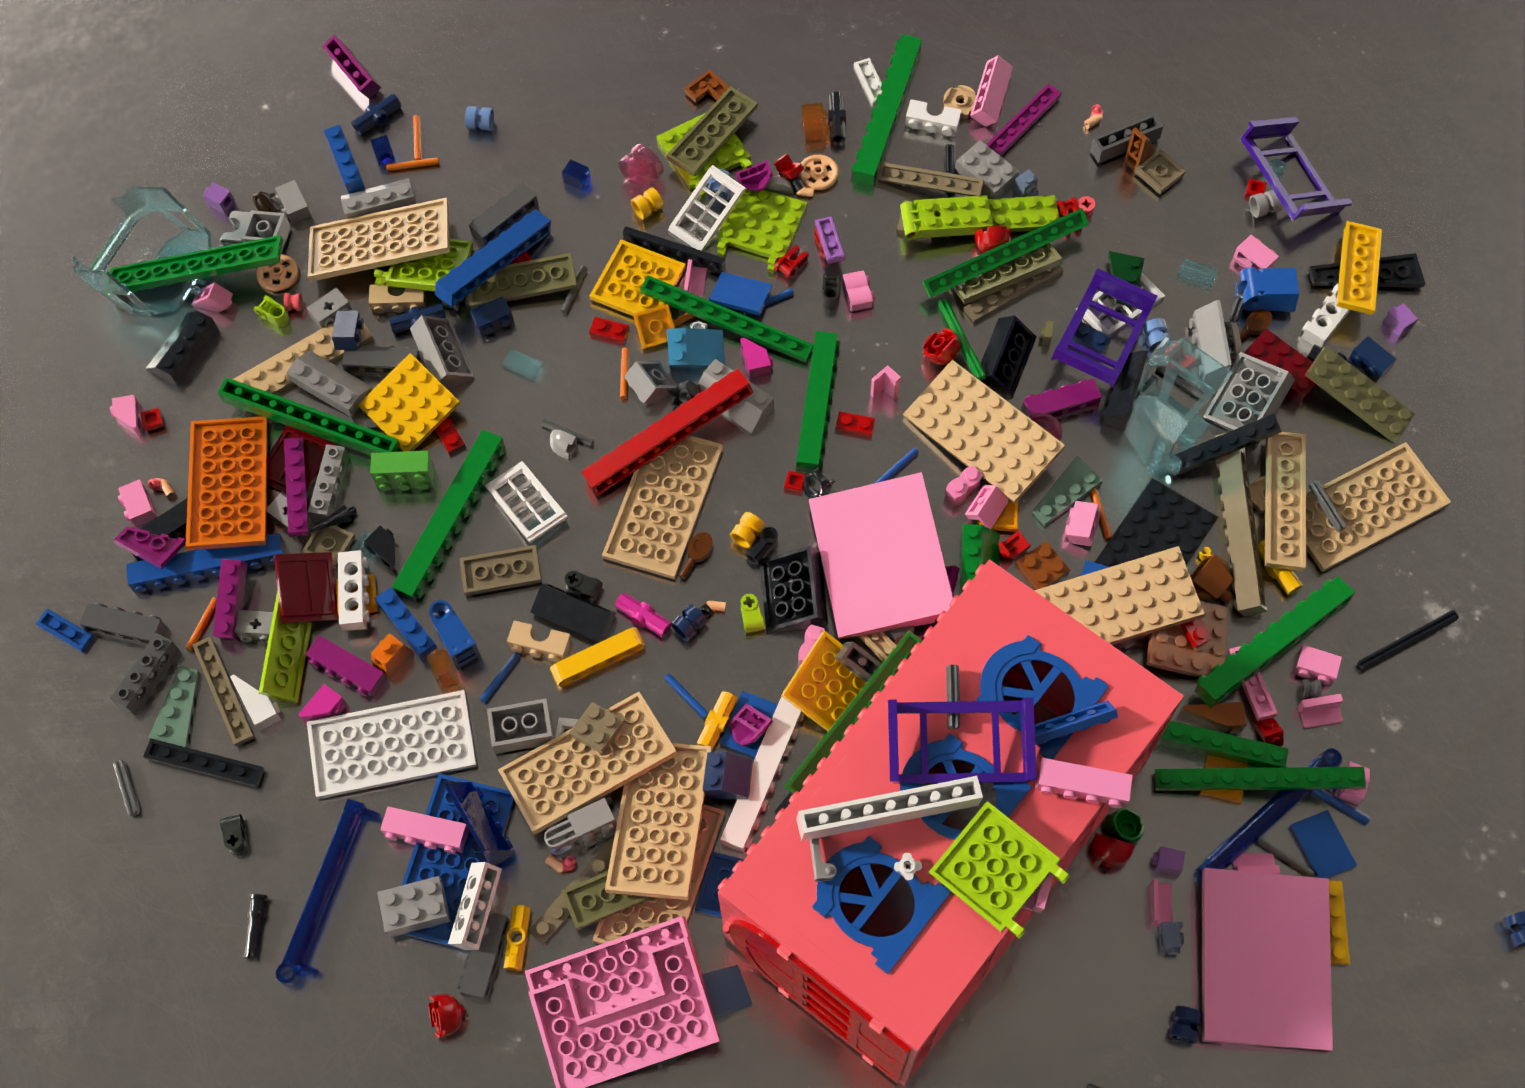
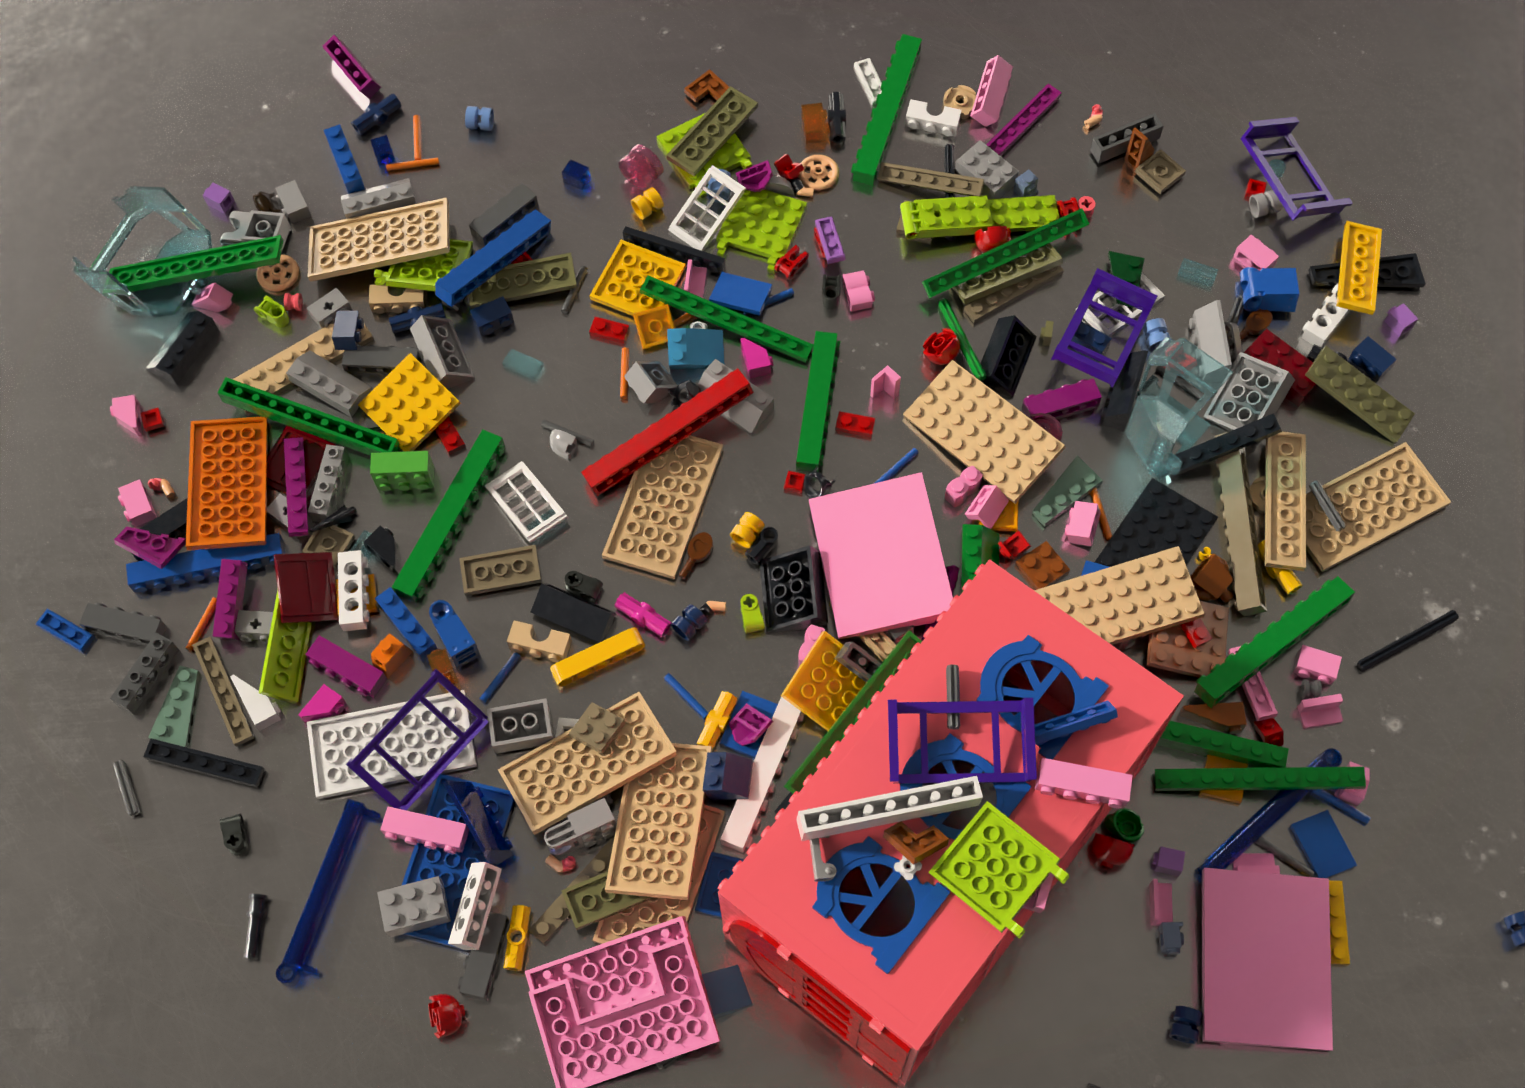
none -> dark purple piece [346,669,489,810]
none -> dark orange plate [883,821,949,865]

